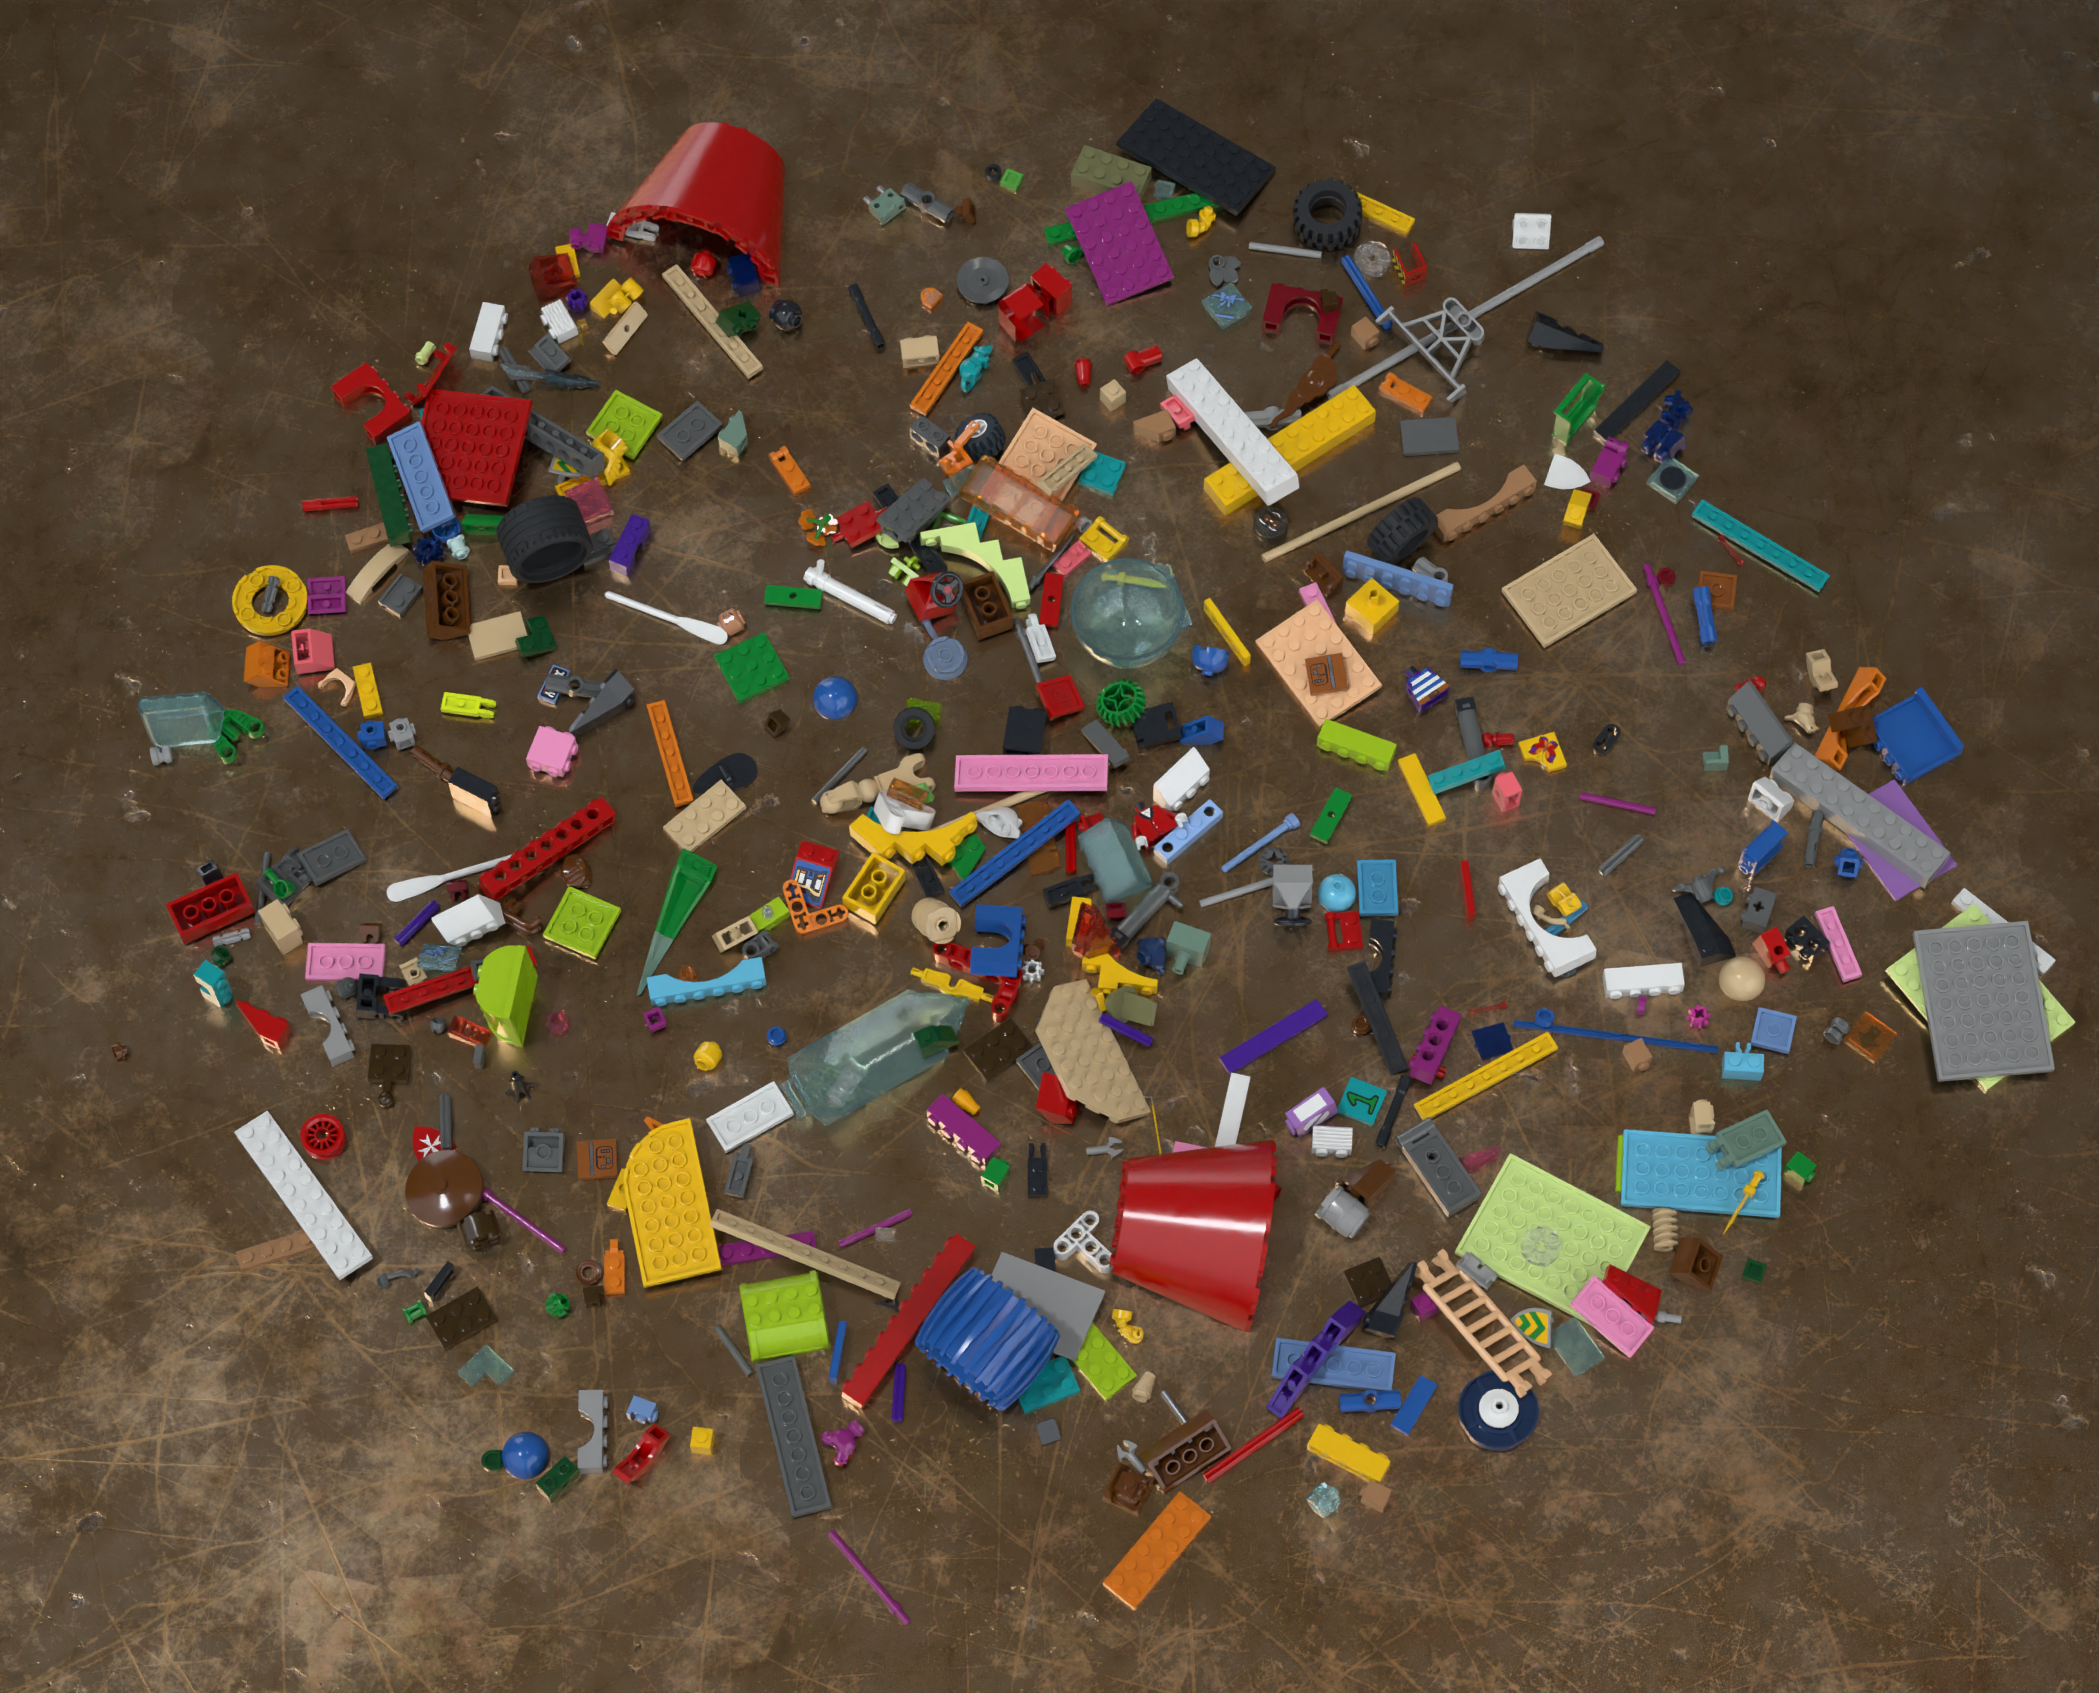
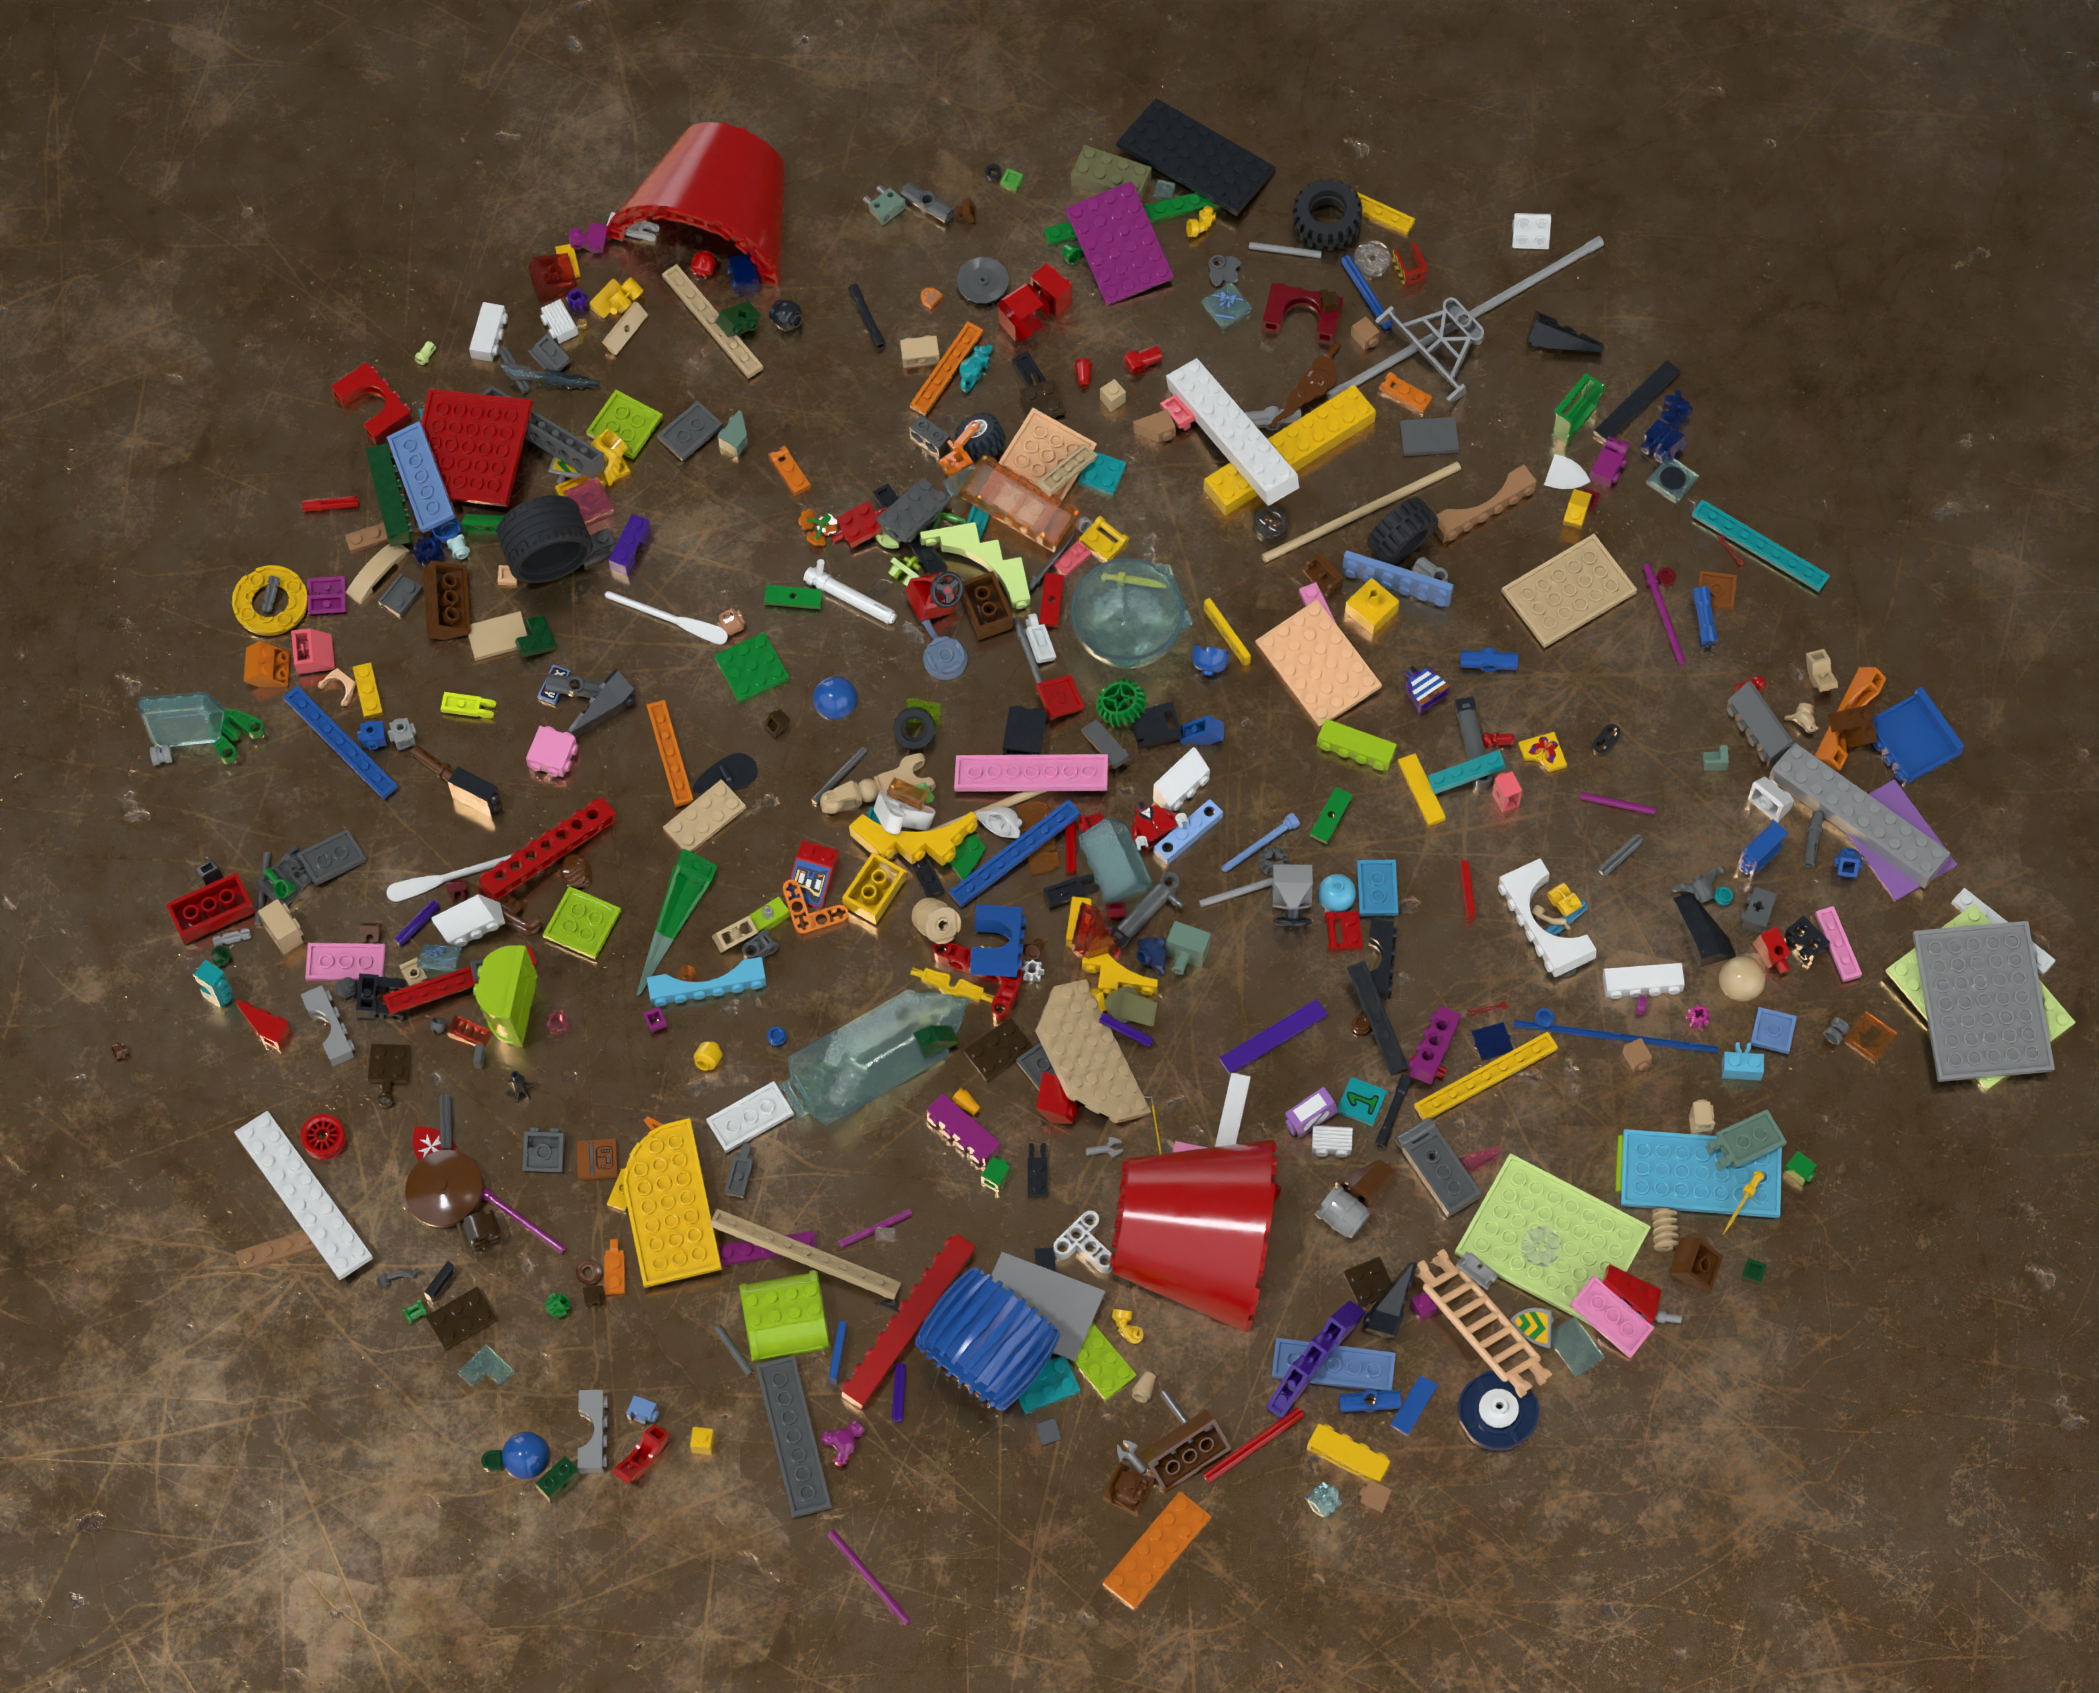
red piece [404,342,458,406] -> none
dark orange tile [1305,653,1348,696] -> none

